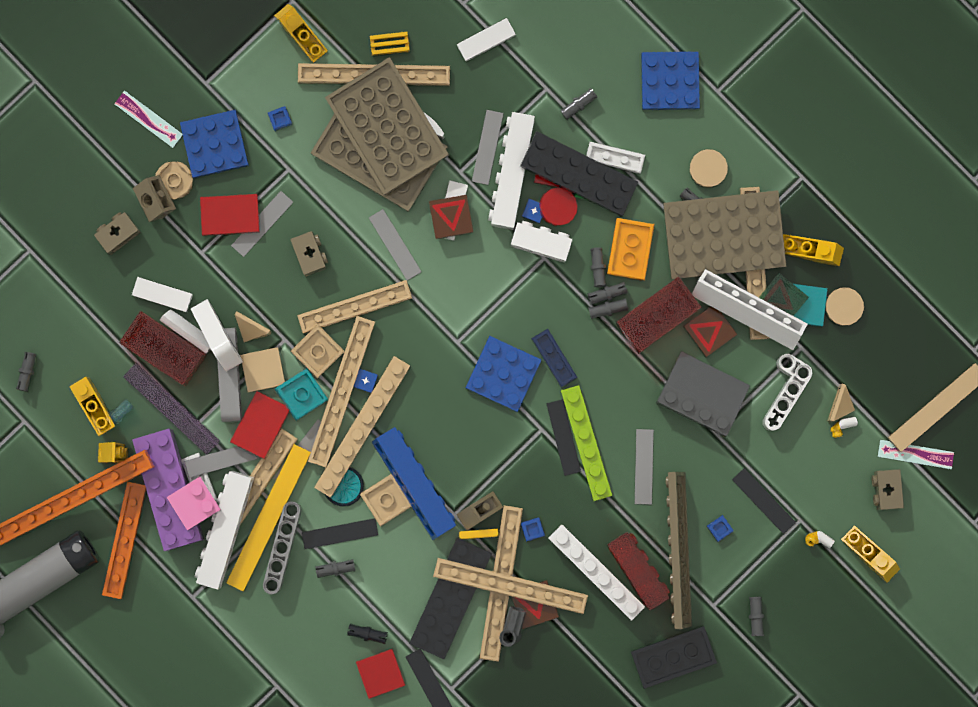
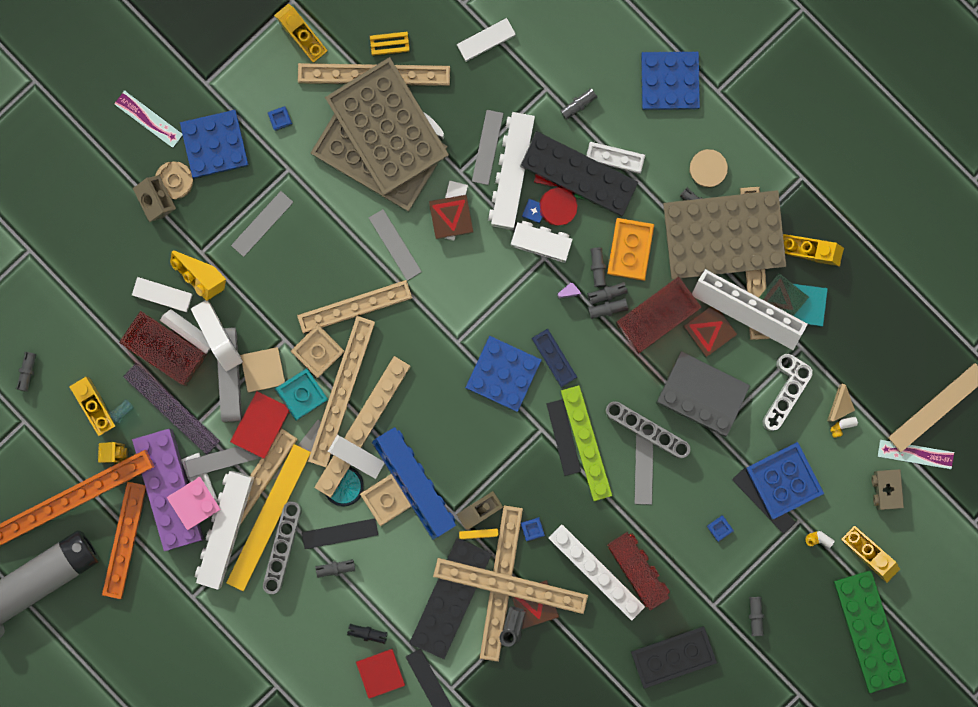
dark tan brick [94,212,141,255] -> none
red tile [200,194,260,236] -> none
tan slope [235,312,272,342] -> none
dark tan brick [290,231,328,277] -> none
blue tile [354,369,378,393] -> none
dark tan plate [666,472,692,629] -> none
tan tile [825,288,864,326] -> none
none -> yellow slope [170,250,226,301]
none -> white tile [328,435,385,479]
none -> lavender slope [557,283,581,299]
none -> light grey beam [605,402,690,458]
none -> blue plate [746,442,824,520]
none -> green plate [833,570,906,693]

